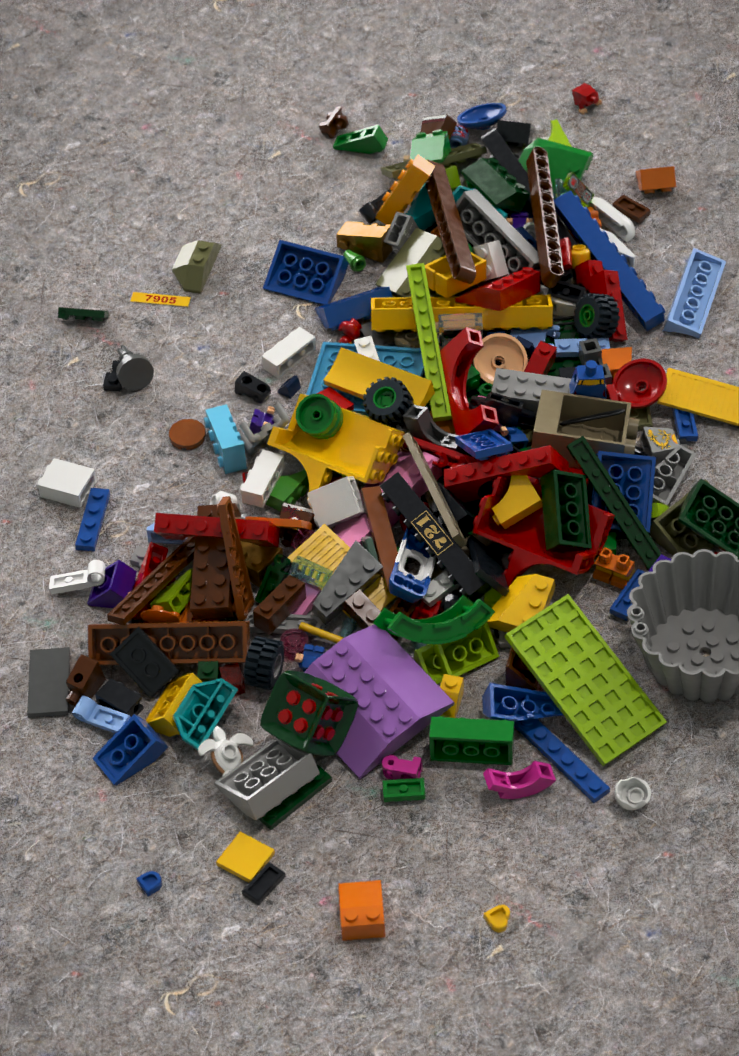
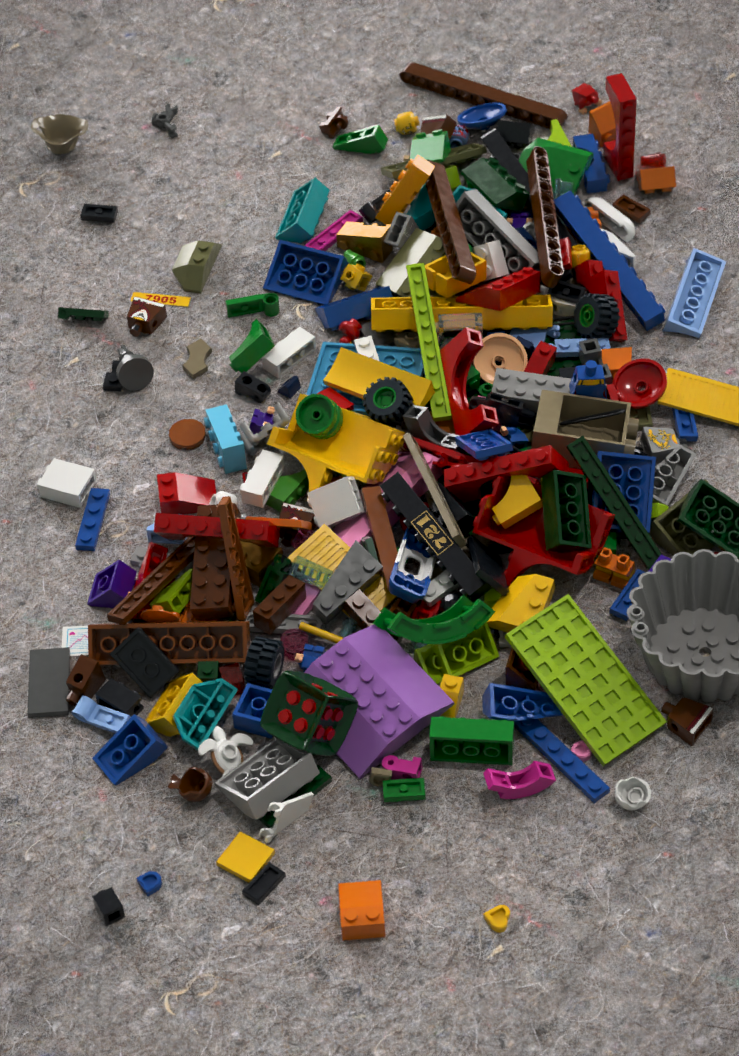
white plate [49,560,106,595] -> none
tile [562,172,594,207] -> none
none -> dark tan piece [31,114,88,154]
none -> white sticker [61,626,88,656]
none -> black plate [80,204,118,223]
none -> black brick [92,887,125,926]
none -> reddish brown torso [127,297,167,337]
none -> dark grey piece [151,103,178,138]
none -> red slope [157,472,216,515]
none -> reddish brown hat [168,766,213,802]
none -> dark tan tile [182,338,212,379]
none -> green plate [225,293,280,318]
none -> green arch [229,319,275,373]
none -> blue brick [232,683,273,739]
none -> white flag [258,792,314,843]
none -> teal slope [275,177,330,243]
none -> dark pink tile [304,210,363,251]
none -> yellow brick [340,263,373,291]
none -> dark tan tile [369,767,392,787]
none -> yellow head [394,111,420,135]
none -> reddish brown beam [399,62,568,130]
none -> bright pink tile [571,741,592,762]
none -> blue arch [573,134,610,194]
none -> orange slope [589,101,616,148]
none -> red arch [603,73,637,181]
none -> clear red cone [641,152,666,168]
none -> reddish brown torso [661,697,714,746]

